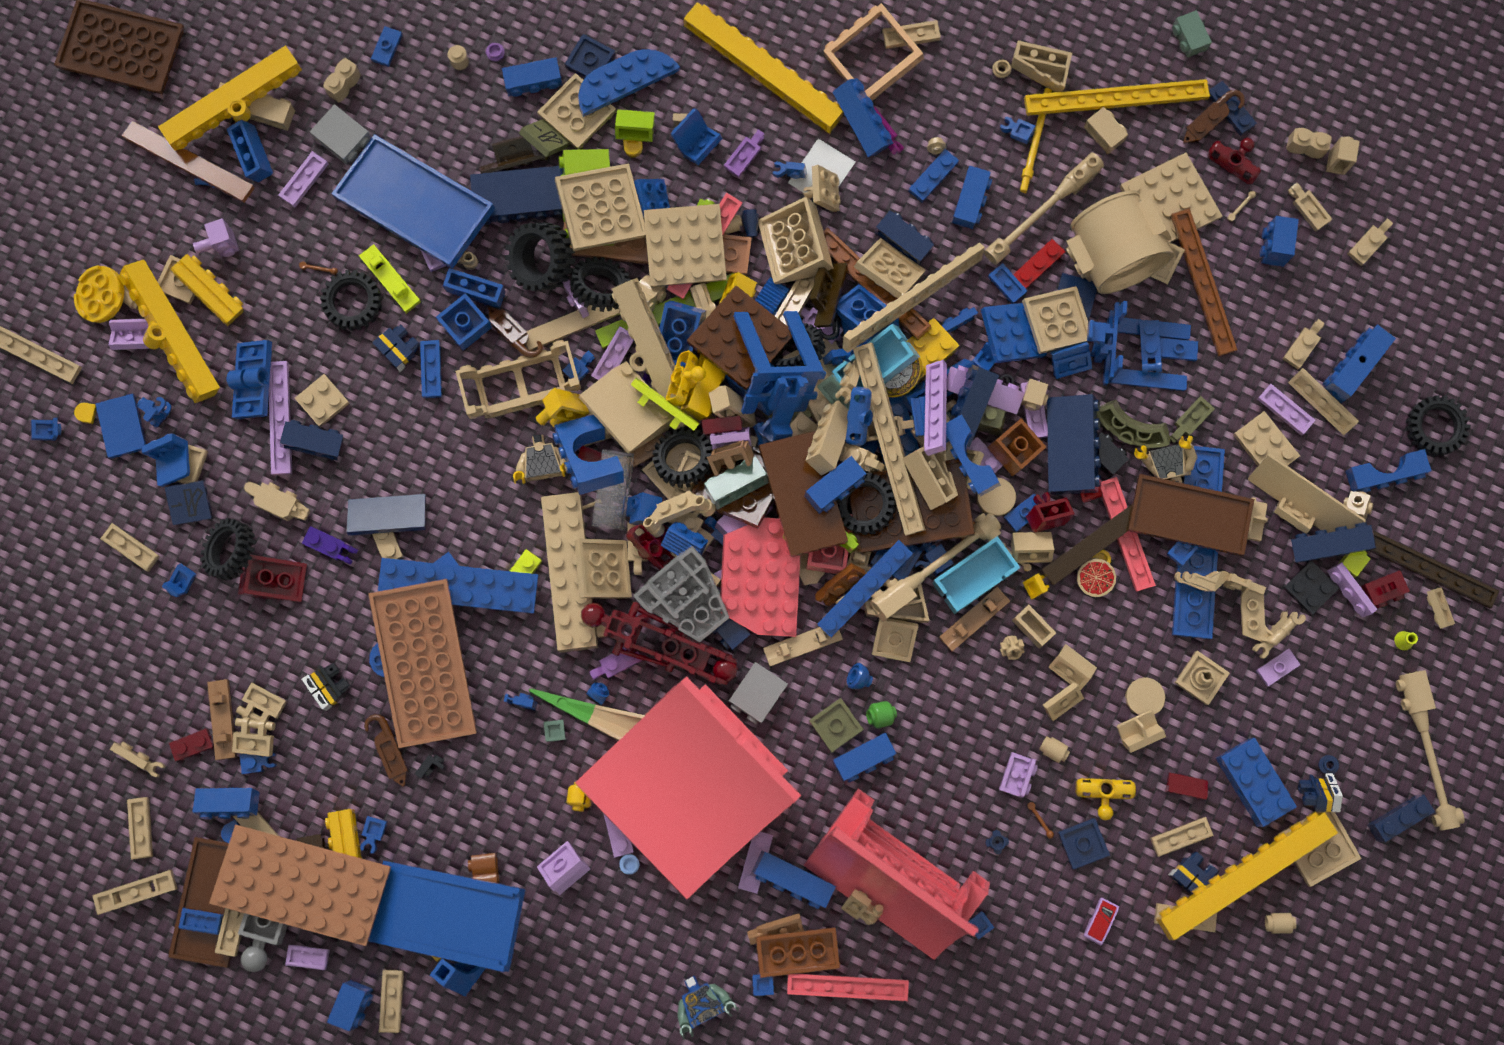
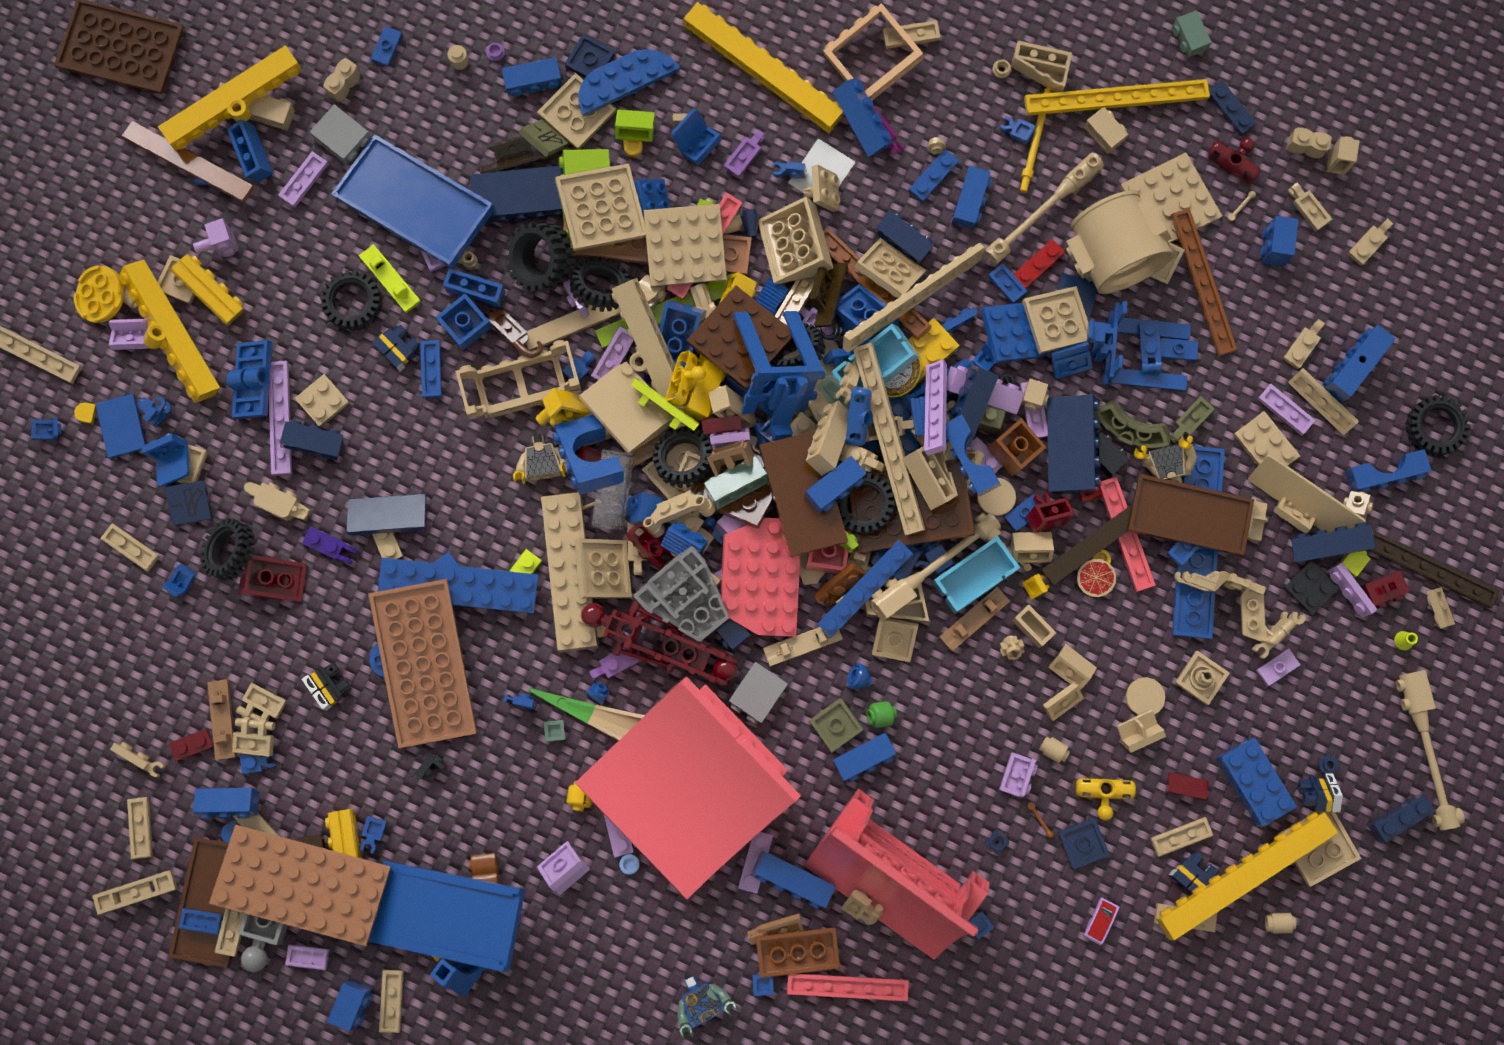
dark orange hinge [299,261,338,275] -> none
reddish brown plate [364,714,409,787] -> none
reddish brown plate [1183,90,1245,144] -> none

